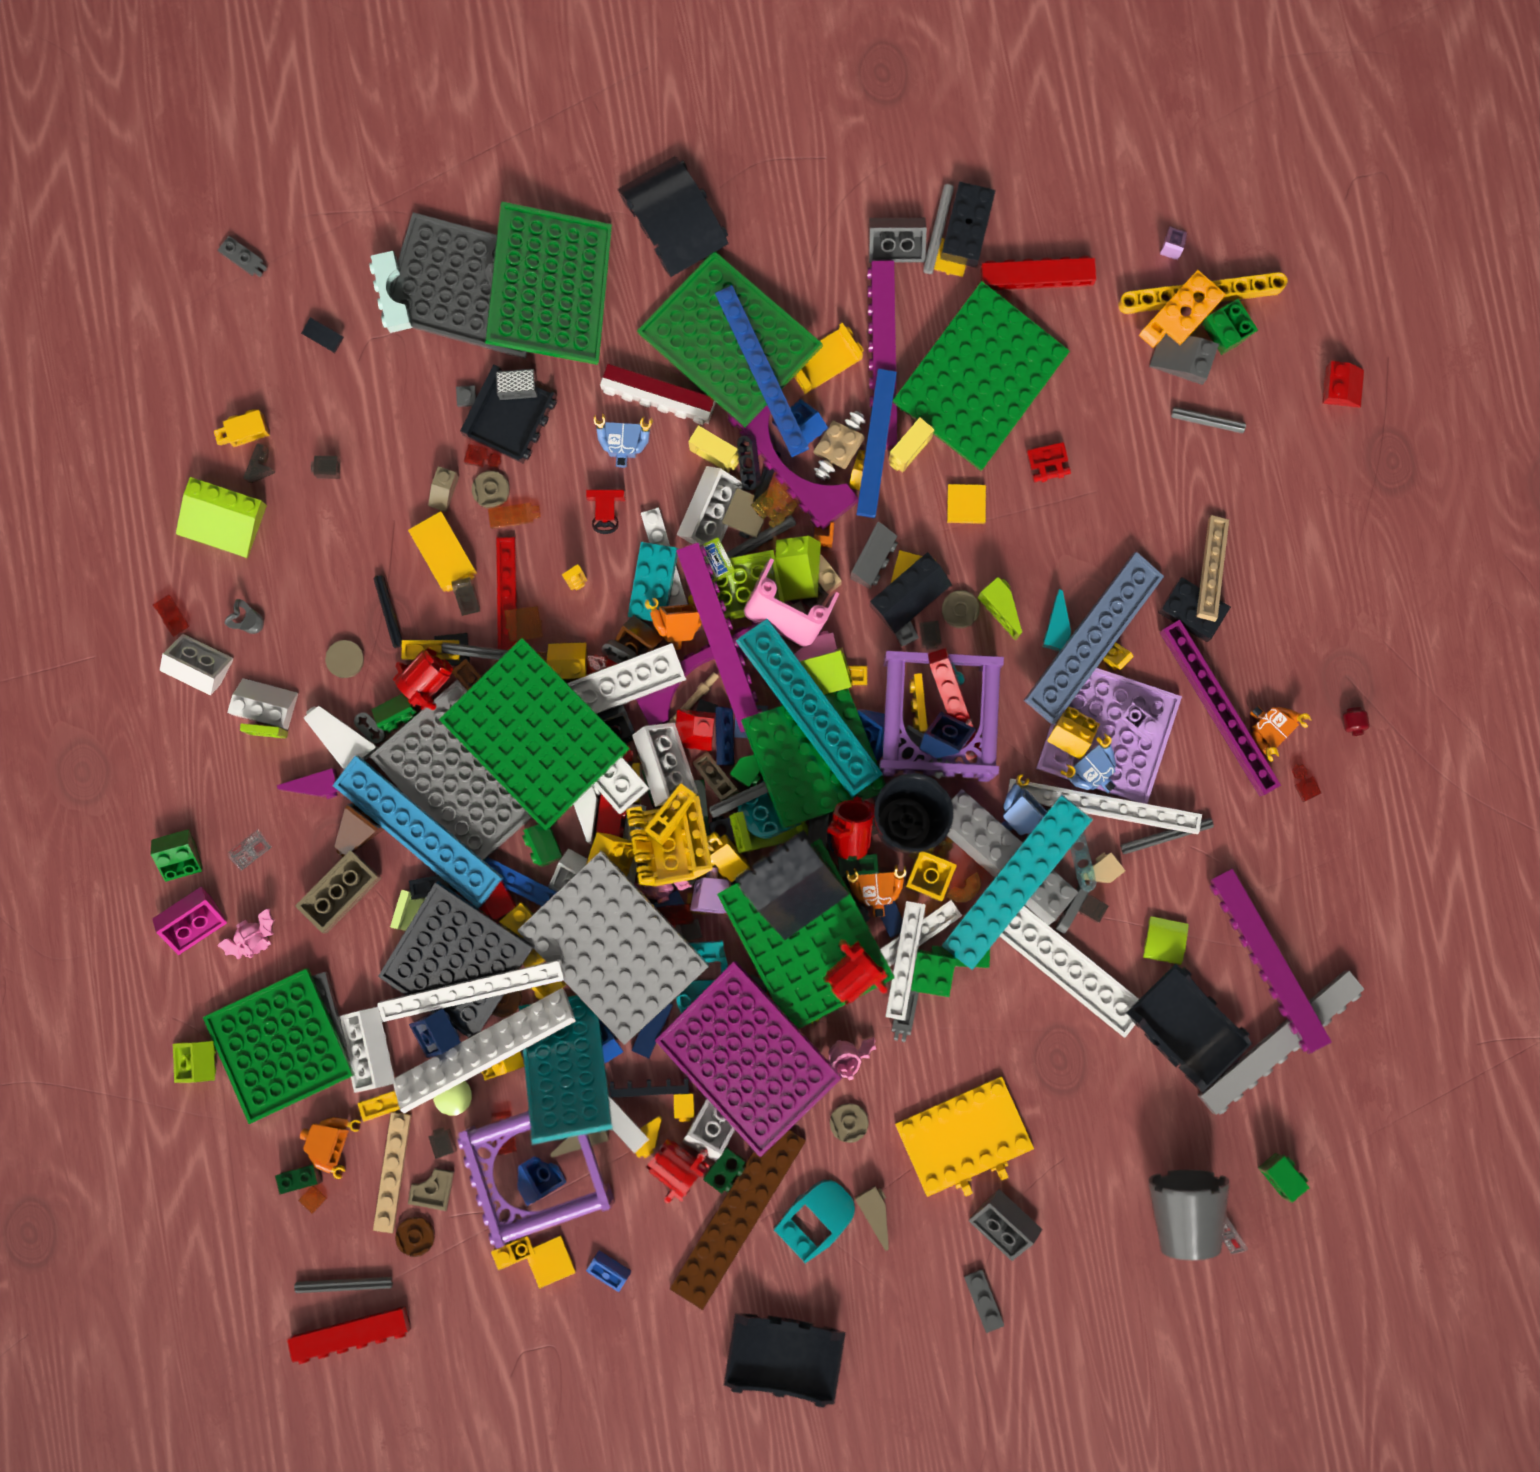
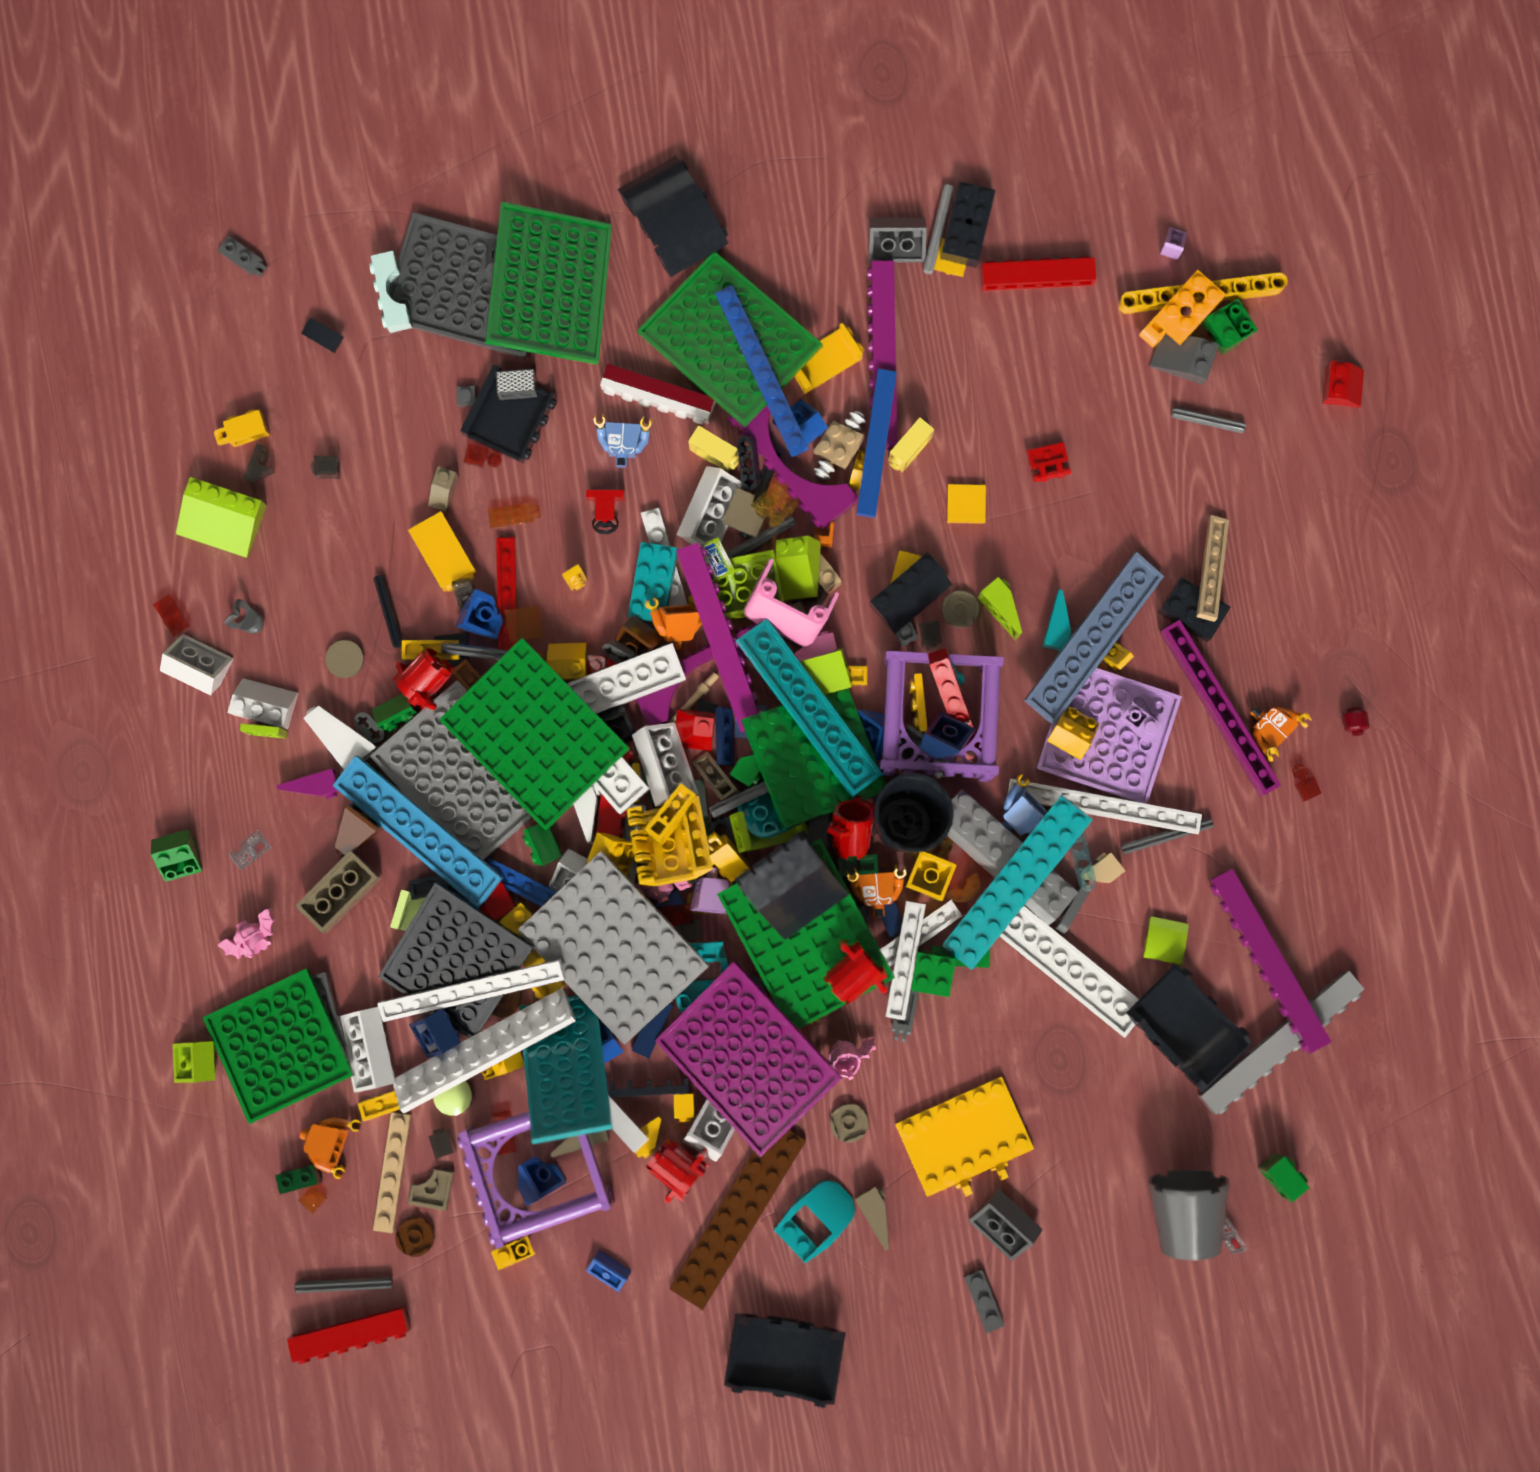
dark pink slope [152,887,227,955] -> none
dark tan tile [472,471,510,509] -> none
yellow tile [527,1235,576,1288] -> none
dark green brick [703,1146,746,1194] -> none
dark grey slope [850,522,898,589] -> none
green plate [893,281,1070,471] -> none
medium blue torso [1060,733,1116,793] -> none
clear smoke panel [1078,895,1109,923] -> none
none -> blue slope [455,589,503,639]

